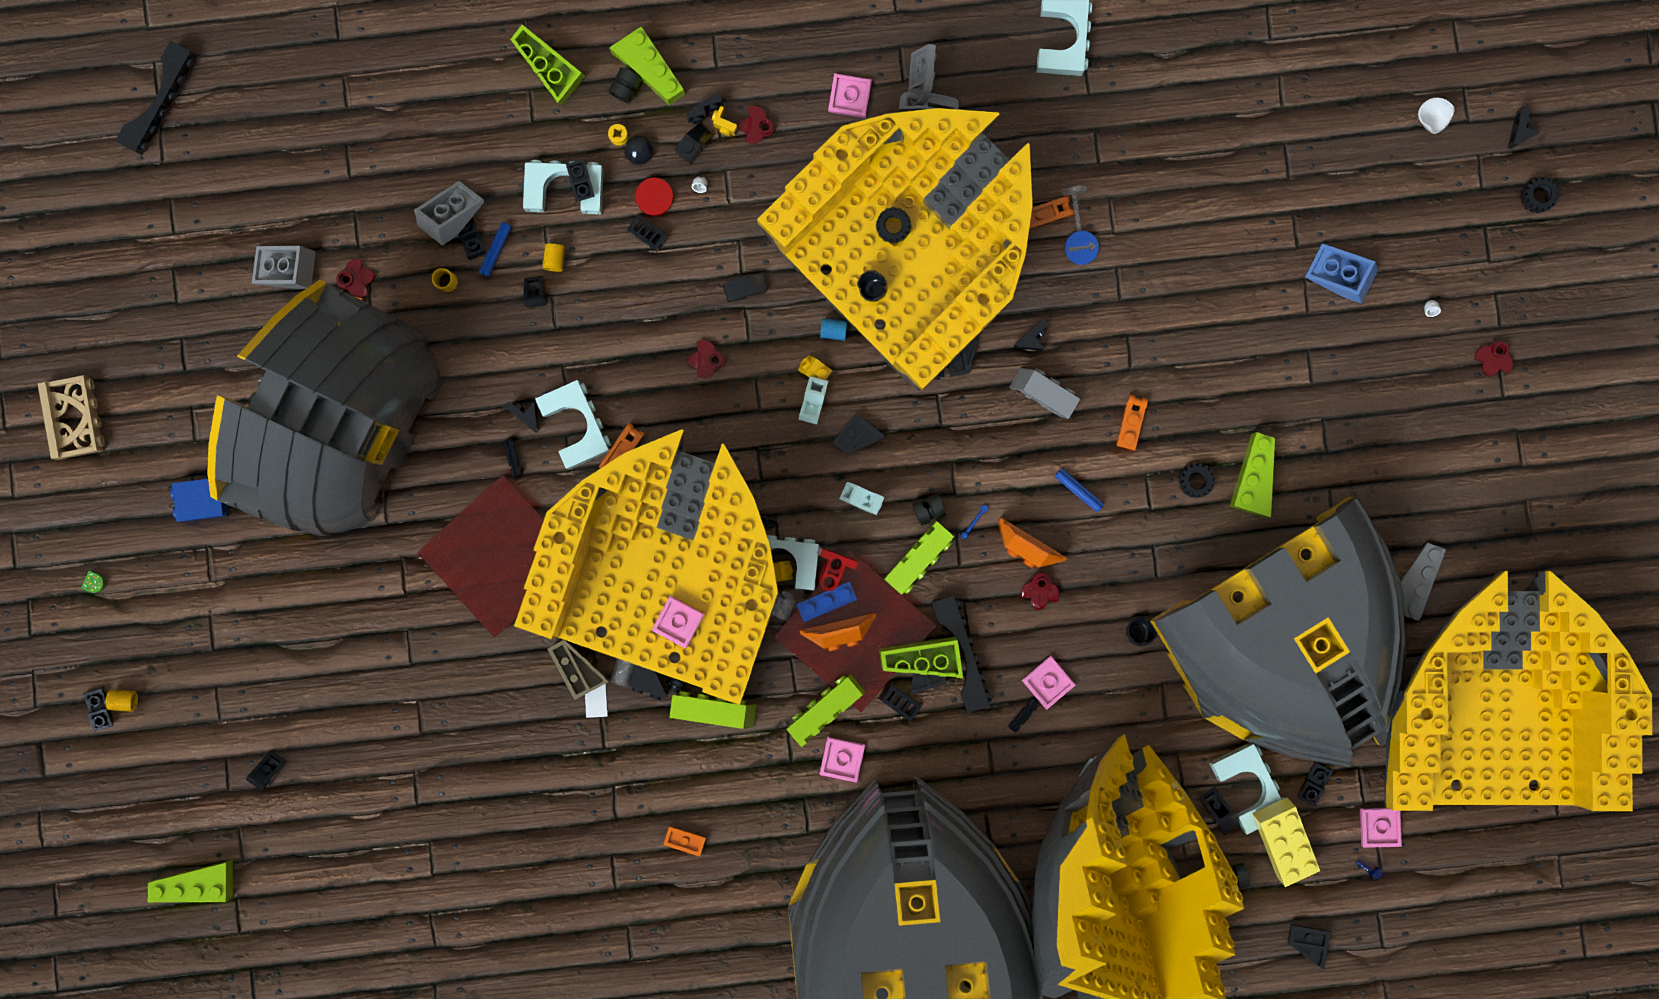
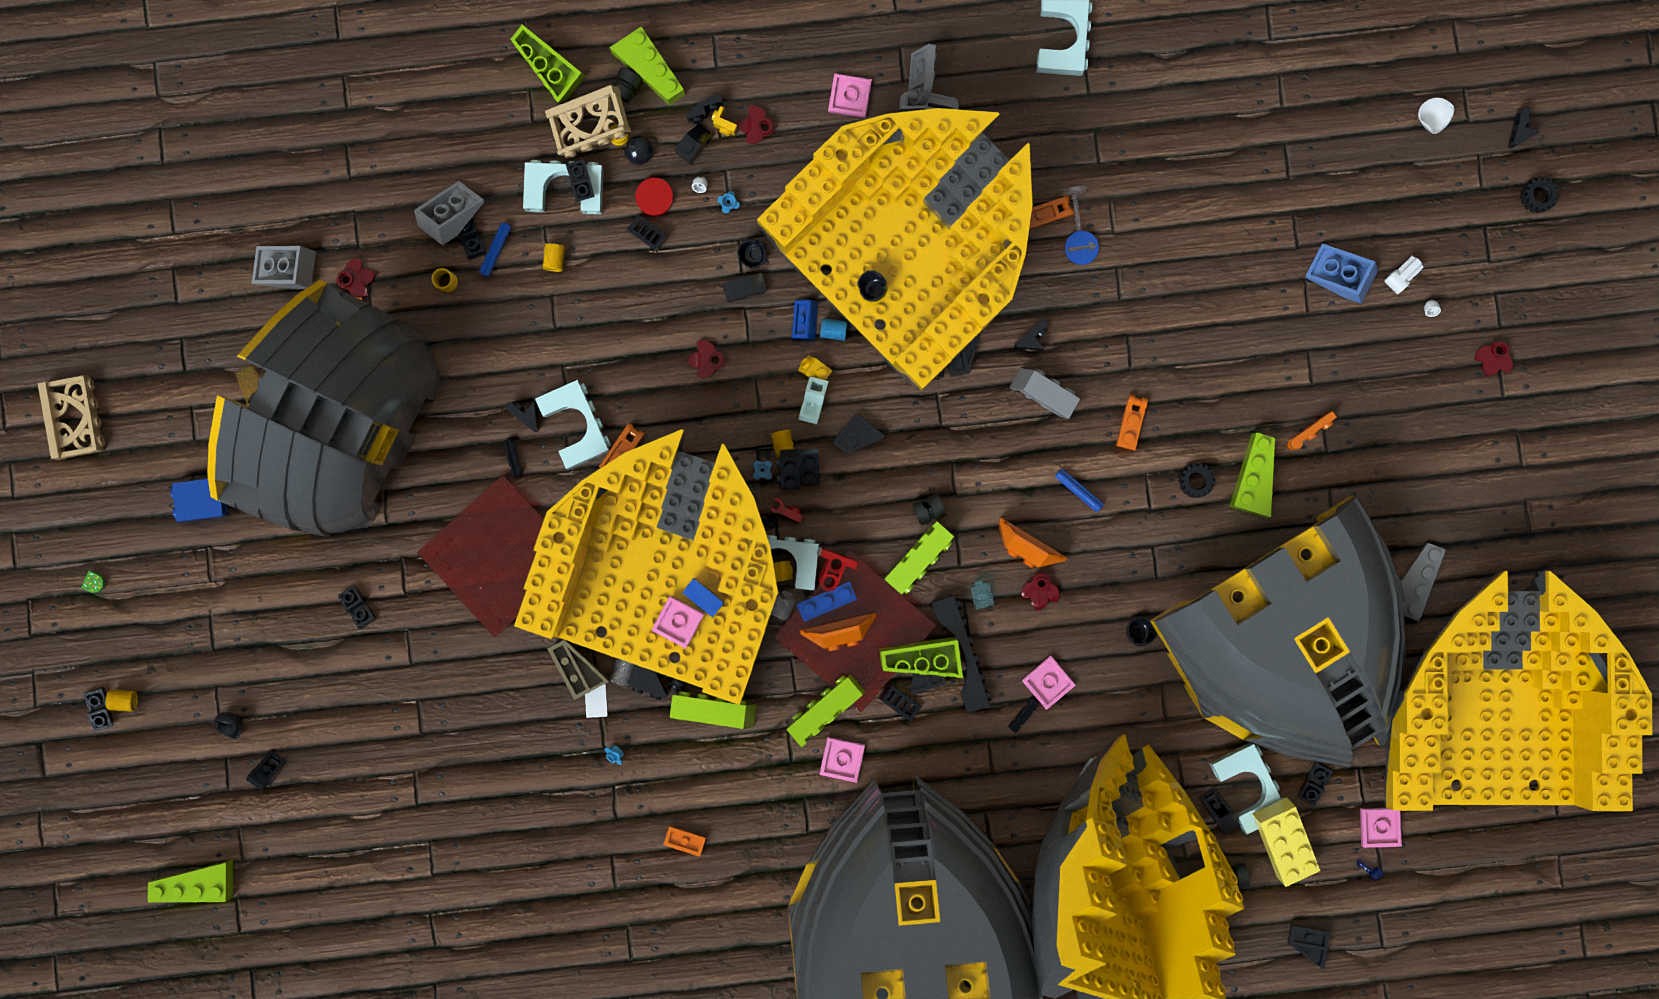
black arch [115,41,196,156] -> none
black slope [523,276,547,308] -> none
light aqua brick [839,482,884,515] -> none
black tyre [876,207,911,244] -> none
blue hinge [961,505,988,539] -> none
none -> black hair [213,712,244,739]
none -> clear yellow tile [235,366,259,406]
none -> black slope [337,585,376,630]
none -> tan fence [545,85,631,158]
none -> dark azure plate [605,745,624,765]
none -> blue slope [683,578,725,618]
none -> dark azure plate [717,191,739,214]
none -> black hair [737,239,767,268]
none -> dark azure plate [753,461,772,480]
none -> red plate [770,498,803,523]
none -> yellow piece [771,430,794,458]
none -> black plate [776,449,819,489]
none -> blue slope [792,300,818,340]
none -> clear light blue bracket [969,580,994,610]
none -> orange plate [1287,411,1337,450]
none -> white piece [1384,256,1424,295]

